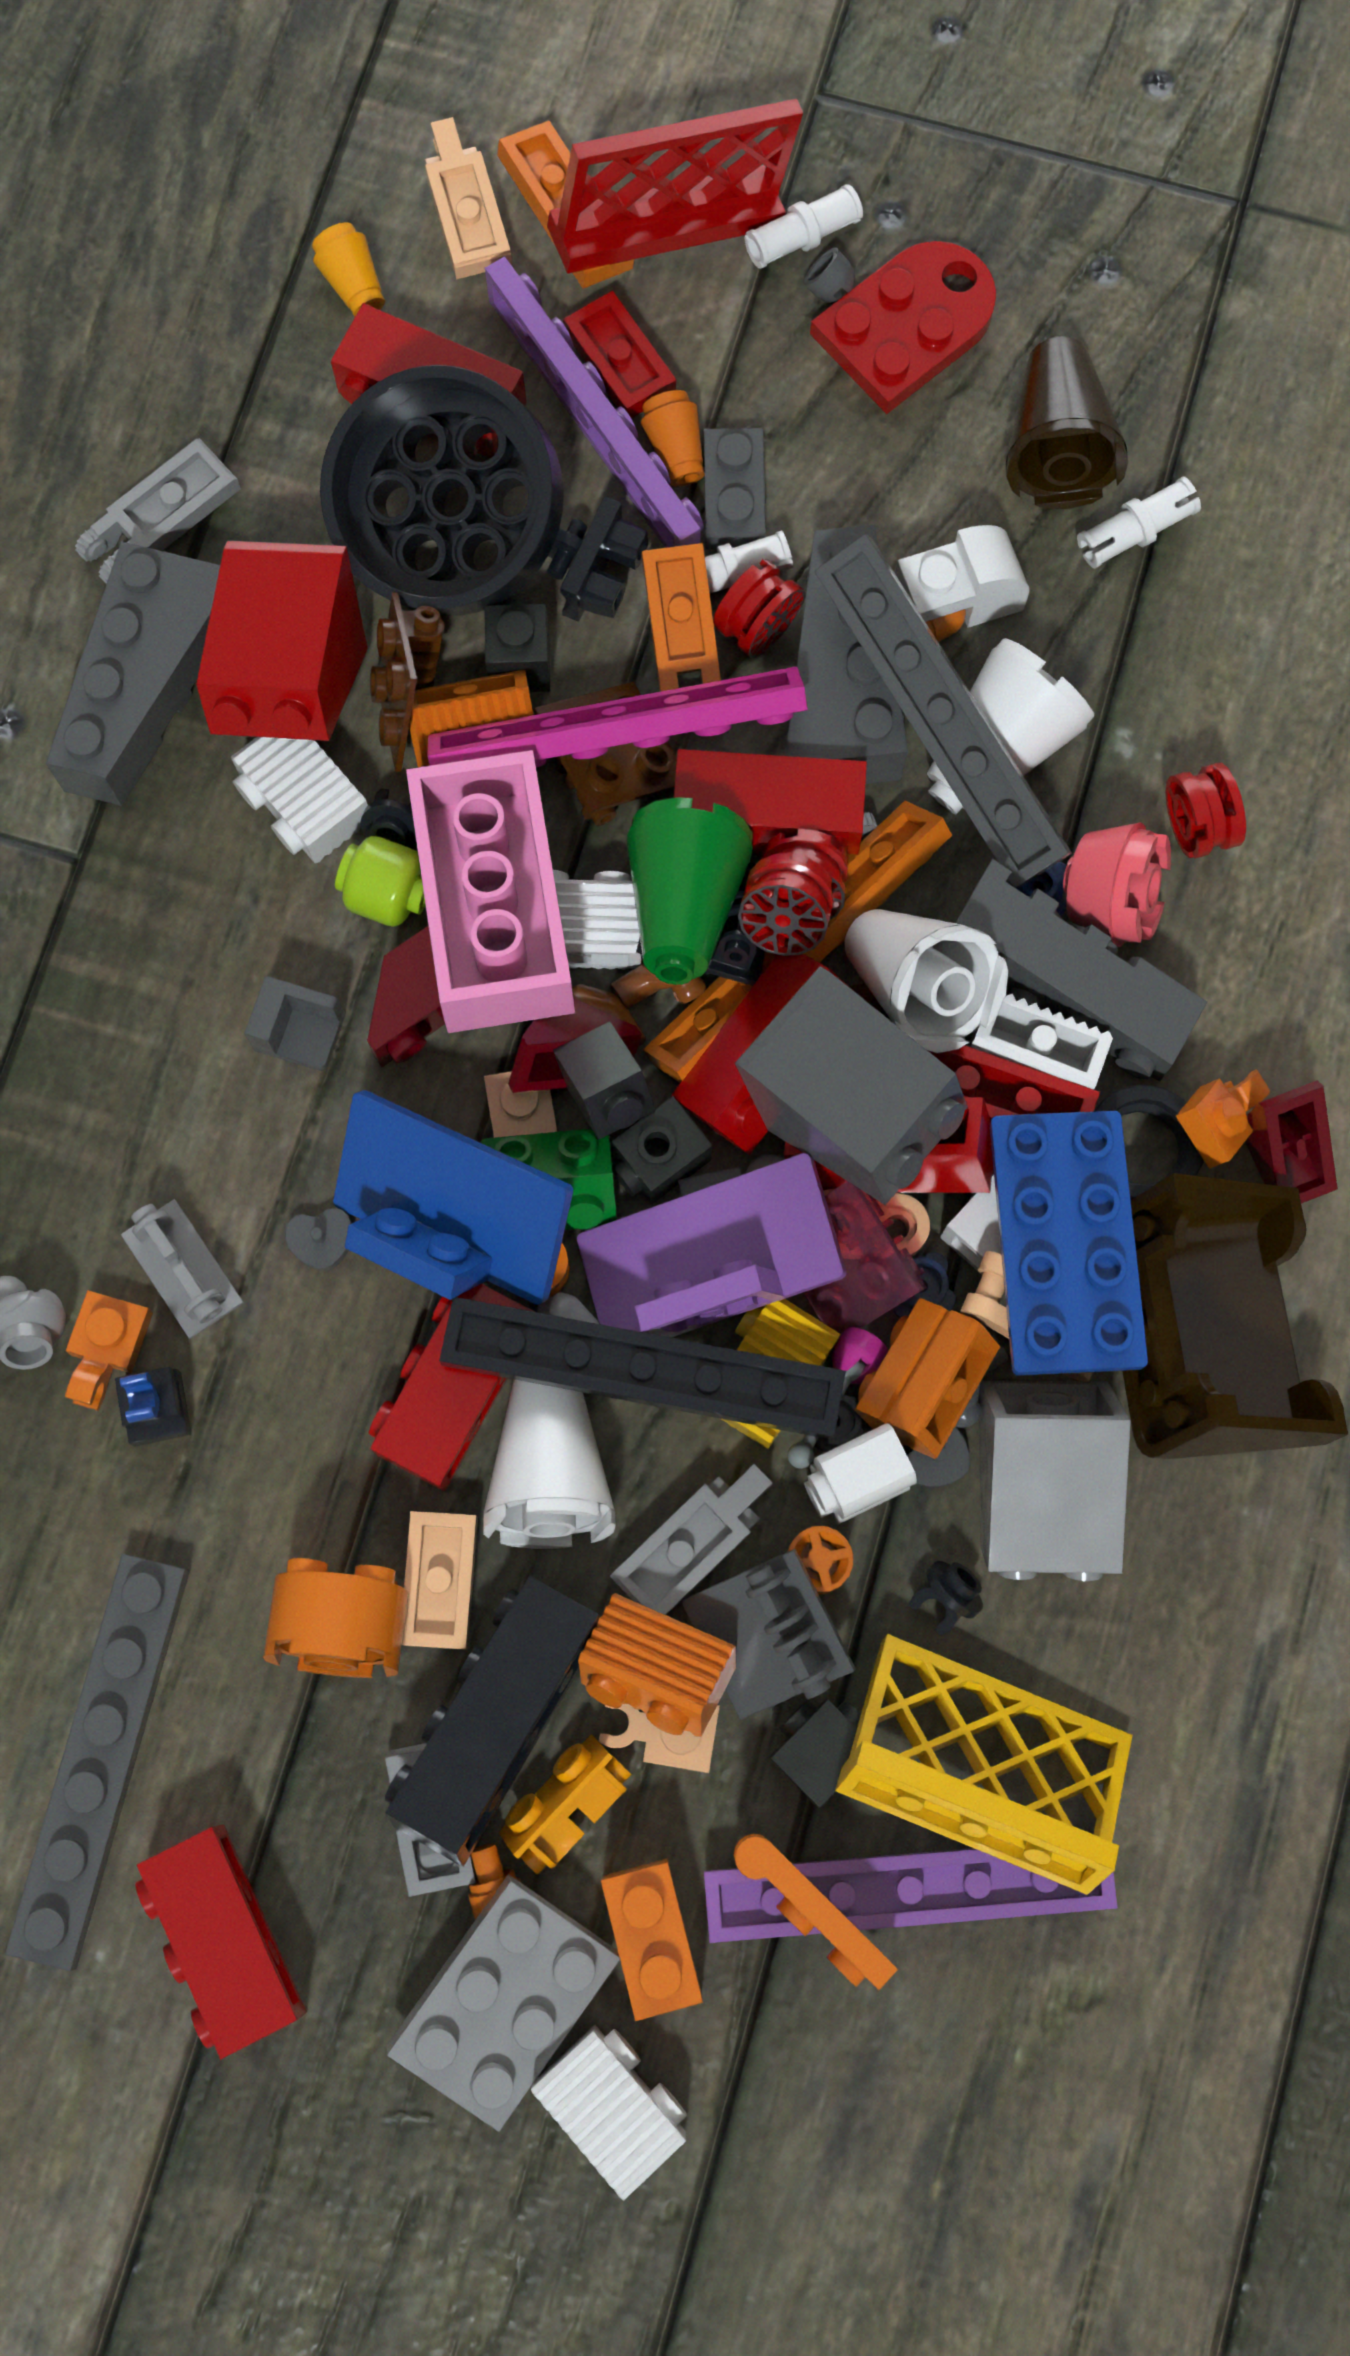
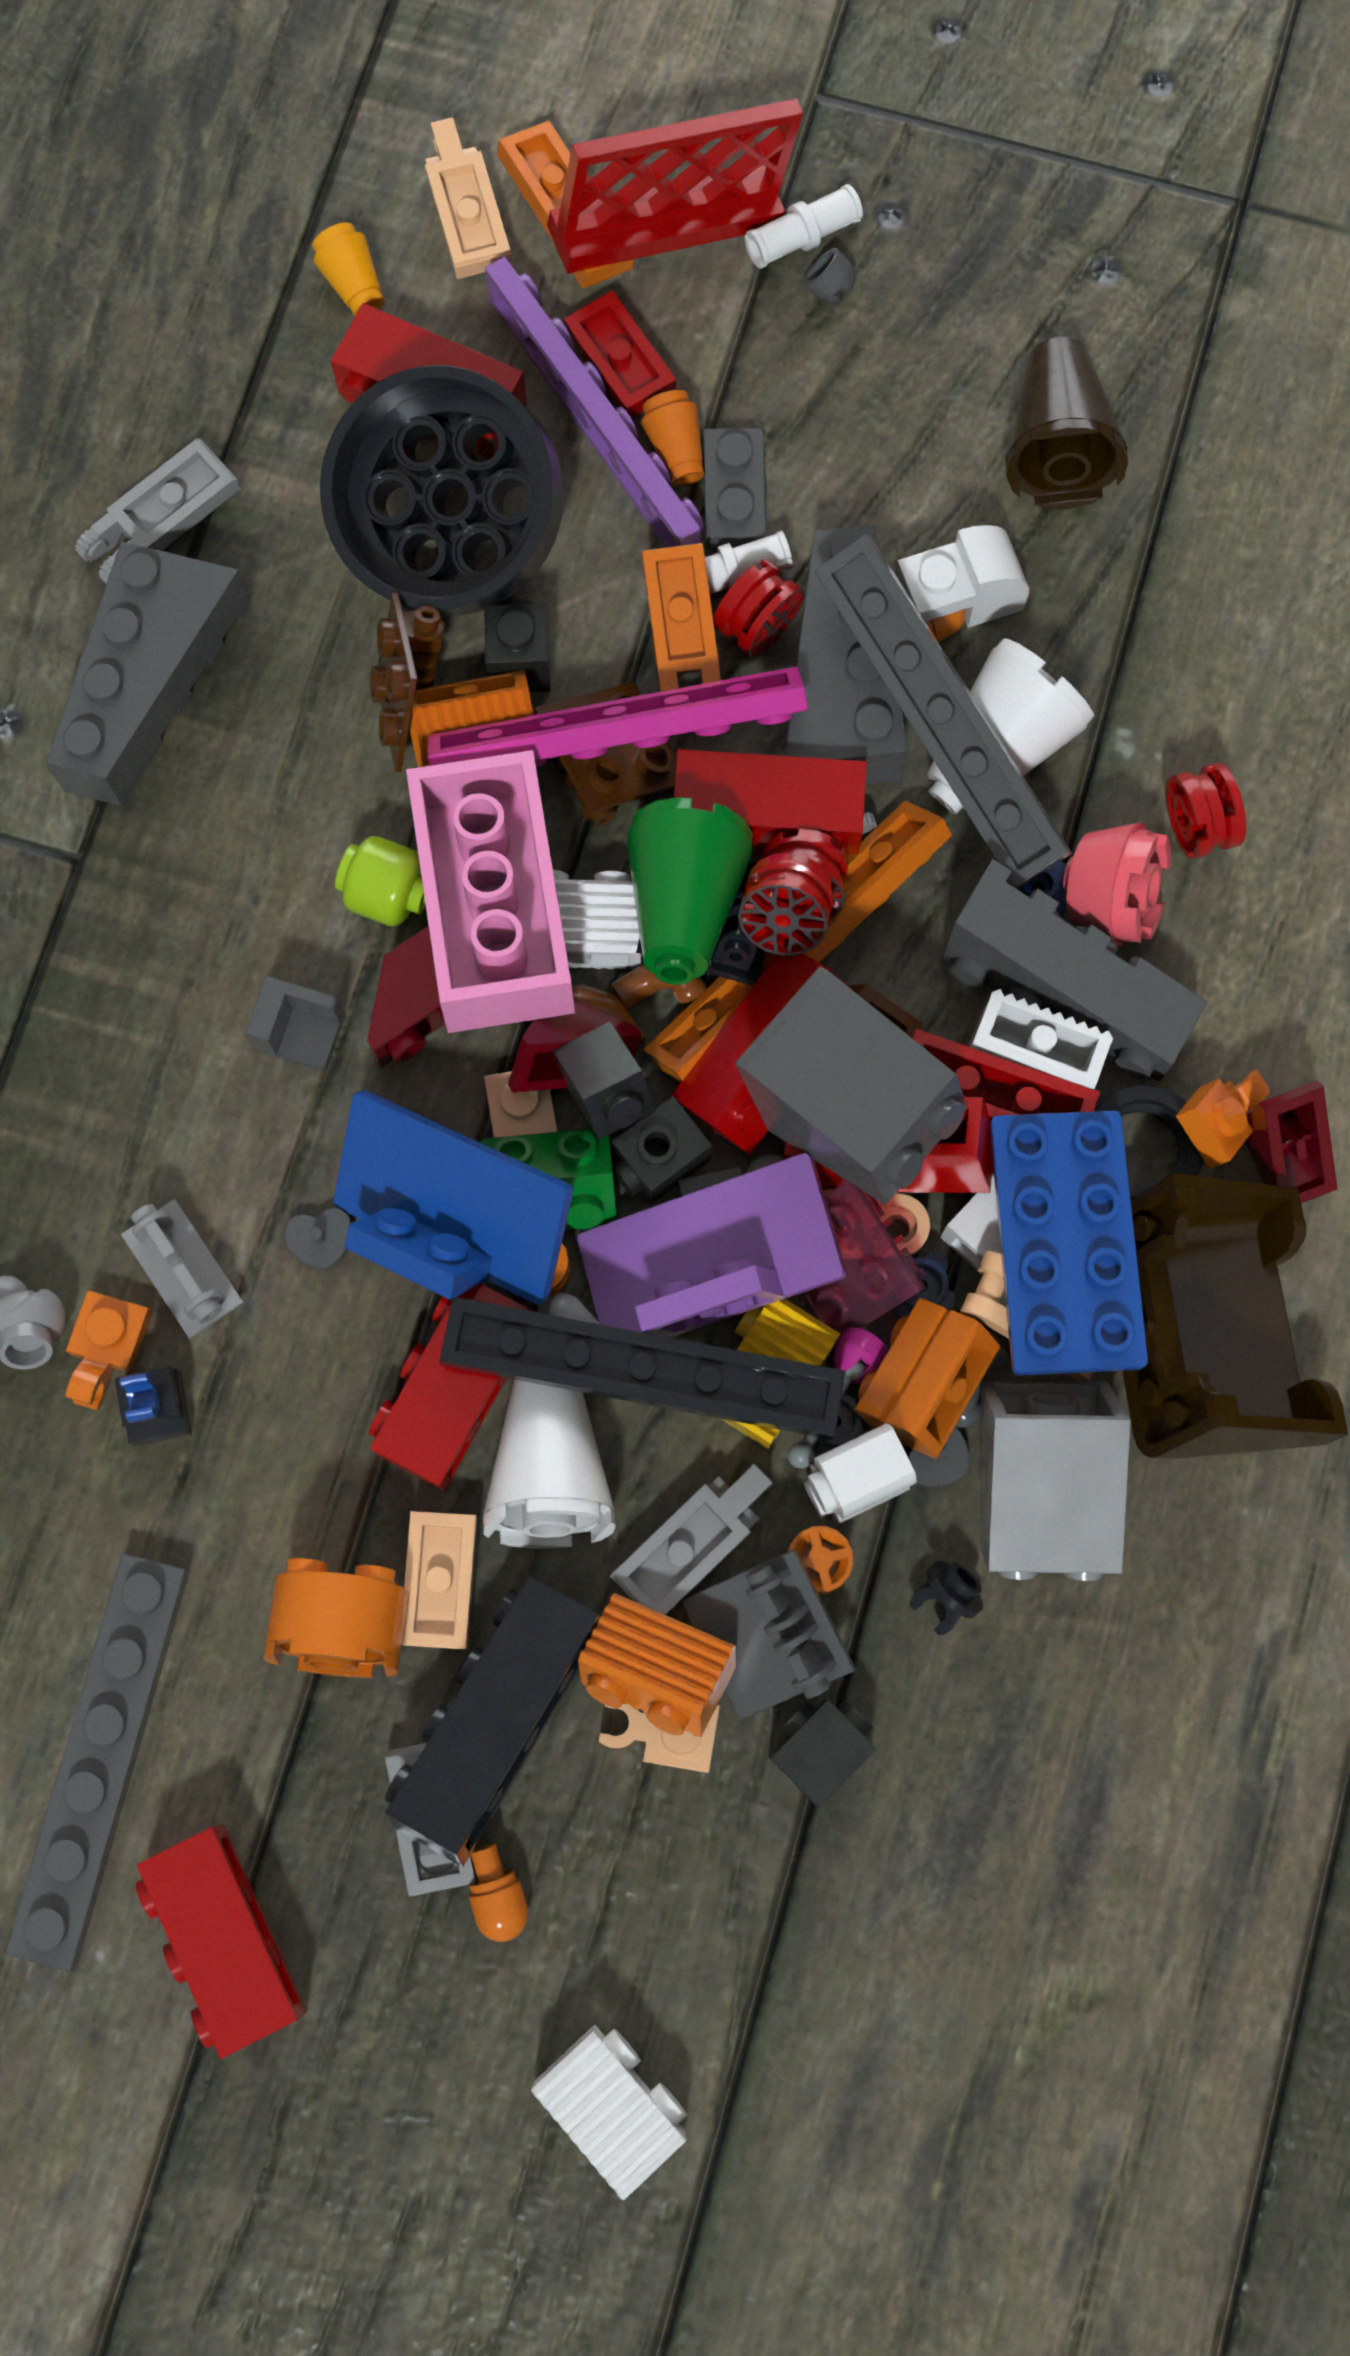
red slope [196,541,368,741] -> none
white brick [231,737,368,863] -> none
black plate [360,788,417,849] -> none
light grey plate [386,1874,620,2132] -> none
light orange hinge [498,1734,632,1874] -> none
black hips [547,496,648,622] -> none
orange brick [601,1858,703,2021] -> none
medium lavender plate [704,1848,1118,1943] -> none
orange plate [733,1833,898,1990] -> none
red plate [810,241,996,414] -> none
yellow fence [835,1634,1133,1895] -> none
white cone [845,909,1008,1053] -> none
white pin [1077,477,1201,569] -> none

